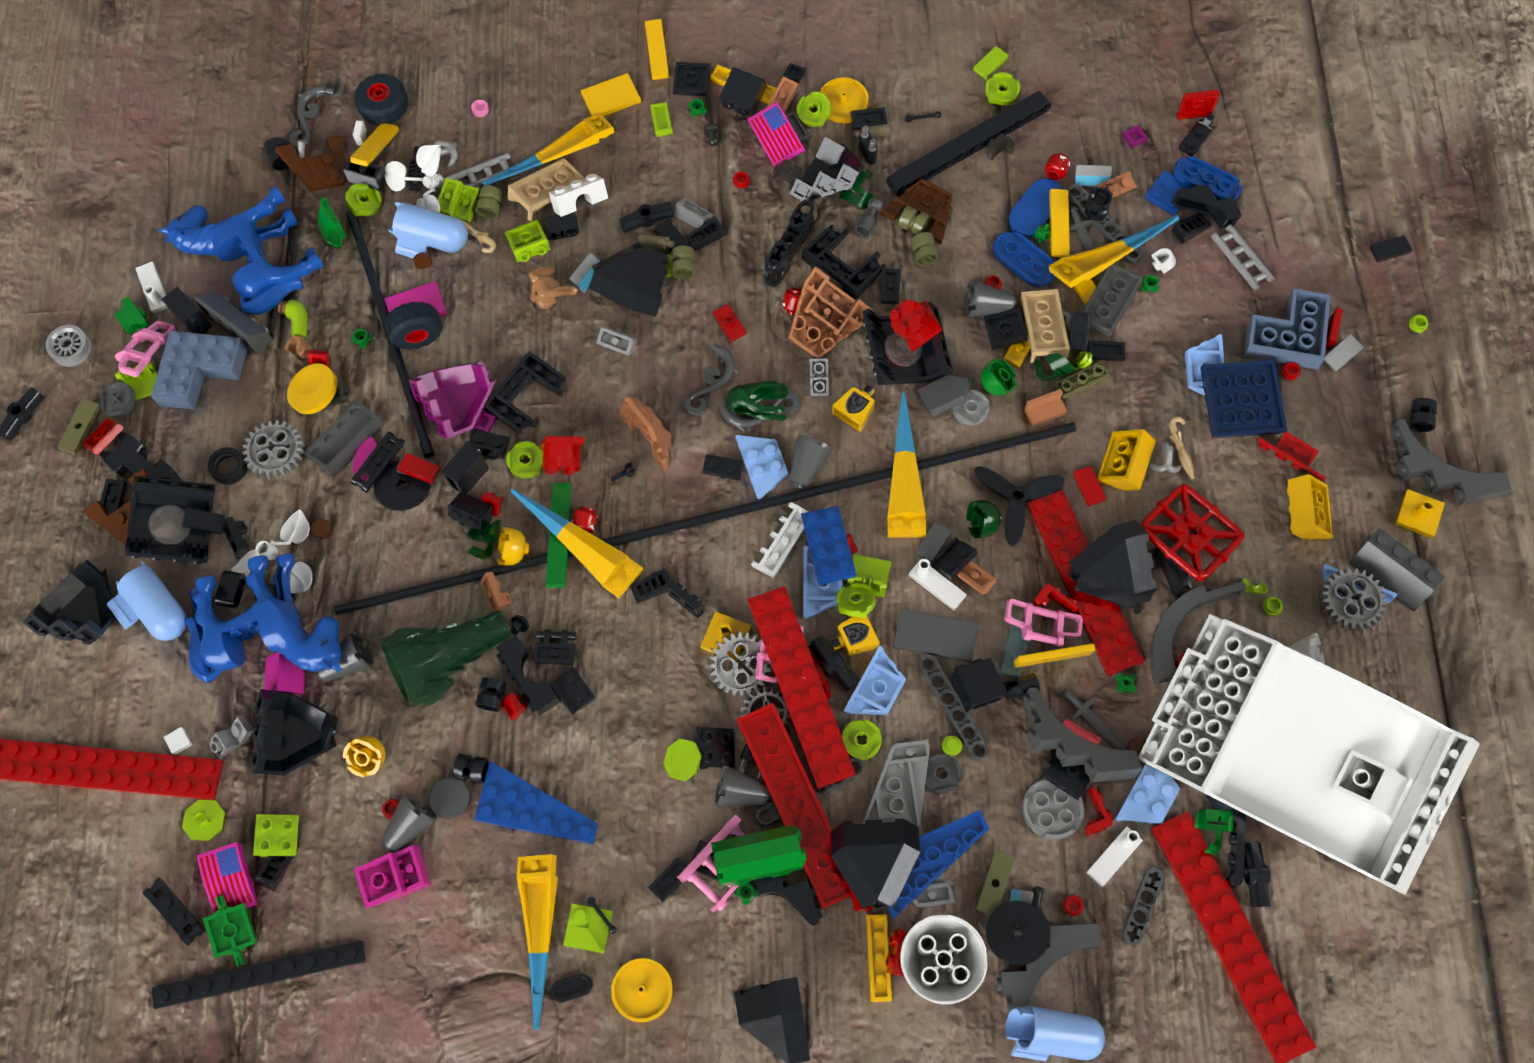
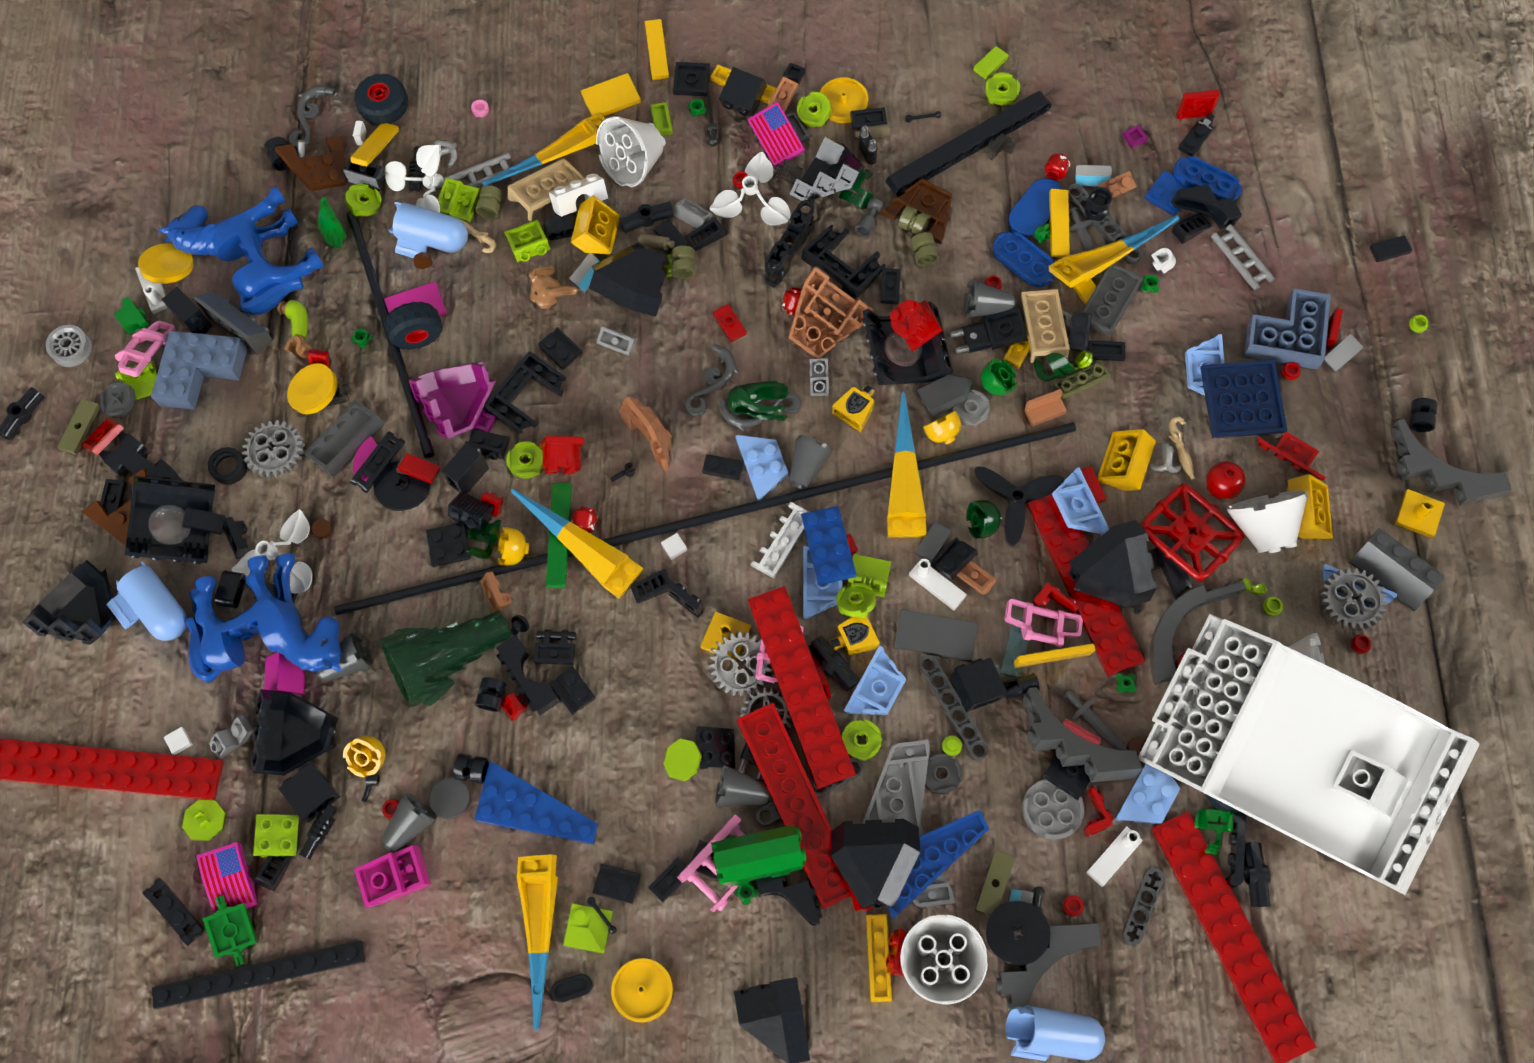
none -> yellow piece [138,243,194,284]
none -> black piece [278,762,341,823]
none -> black hinge [299,804,337,860]
none -> black hand [361,775,380,802]
none -> black plate [426,522,471,568]
none -> black plate [538,327,582,370]
none -> yellow slope [571,195,620,254]
none -> black plate [592,863,641,904]
none -> white cone [596,117,666,187]
none -> white tile [661,533,687,560]
none -> white plant [710,152,791,226]
none -> yellow cylinder [923,411,961,445]
none -> black piece [950,322,991,354]
none -> light blue wing [1052,467,1109,535]
none -> red cylinder [1206,461,1246,500]
none -> white cone [1227,490,1308,553]
none -> red plate [1350,634,1371,654]

